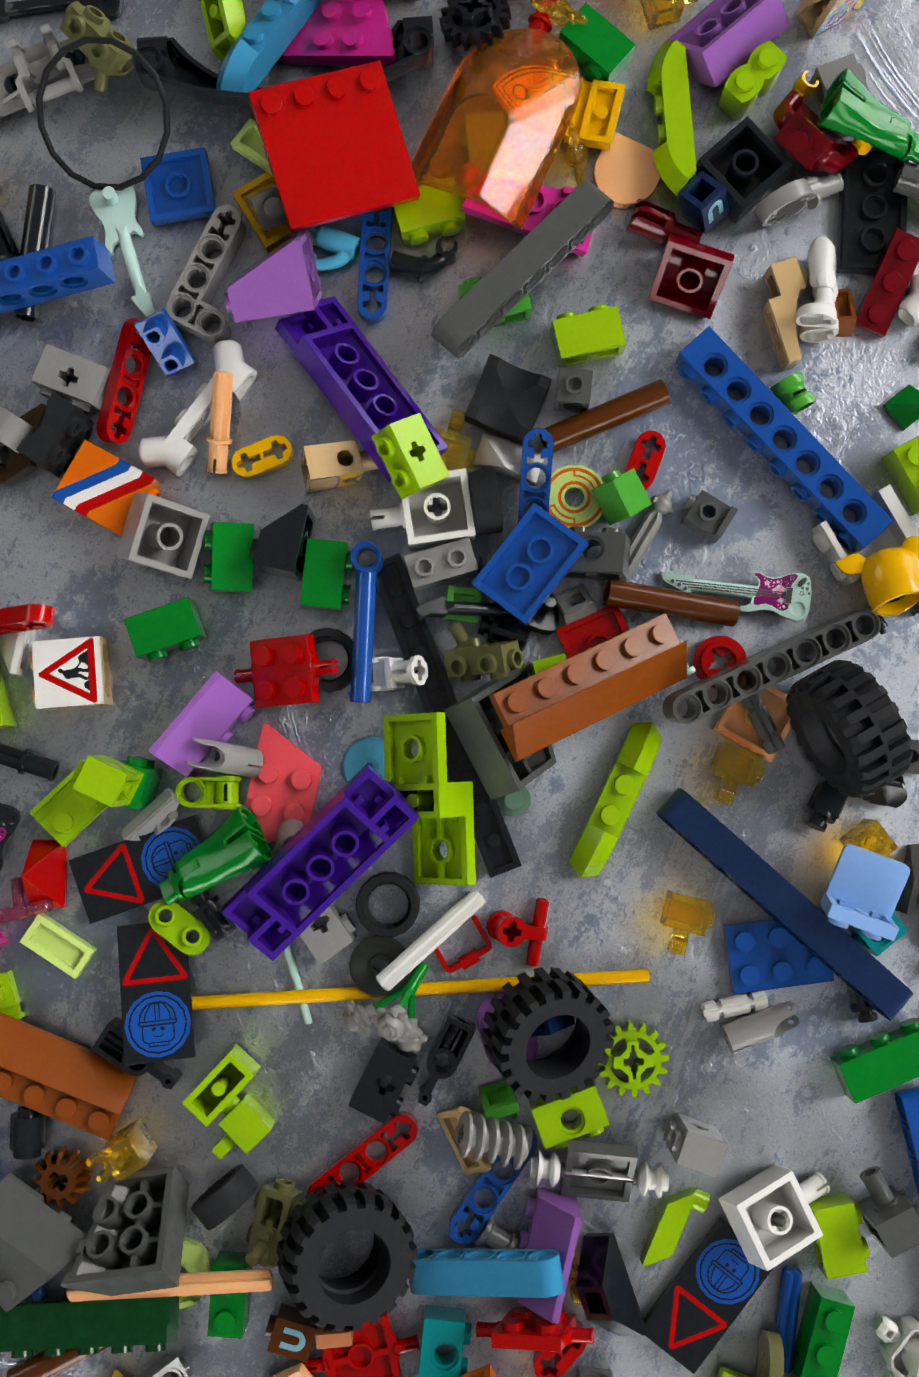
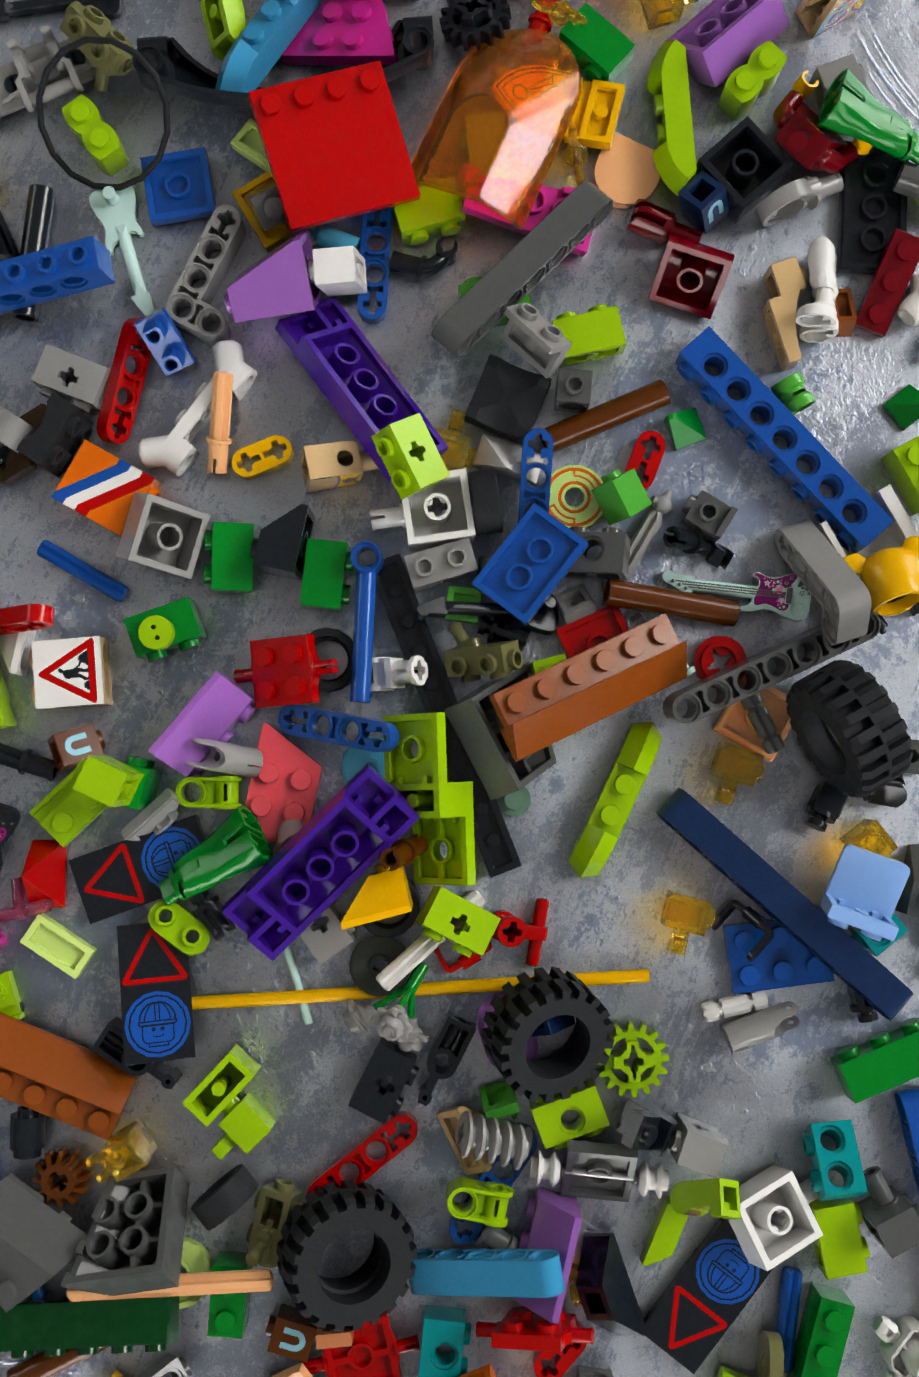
none -> blue axle [37,540,129,602]
none -> reddish brown brick [47,723,105,772]
none -> lime brick [62,94,130,177]
none -> lime tile [138,615,175,650]
none -> blue beam [278,705,399,752]
none -> white brick [308,246,368,297]
none -> yellow slope [340,864,414,930]
none -> reddish brown pin [379,834,428,871]
none -> lime brick [415,886,501,958]
none -> lime piece [446,1177,514,1228]
none -> light grey bracket [501,302,572,379]
none -> black brick [615,1098,677,1157]
none -> black piece [663,526,734,570]
none -> green slope [664,408,707,451]
none -> lime leg [670,1178,741,1219]
none -> black piece [710,900,774,962]
none -> light grey beam [774,520,871,646]
none -> teal brick [802,1119,868,1201]

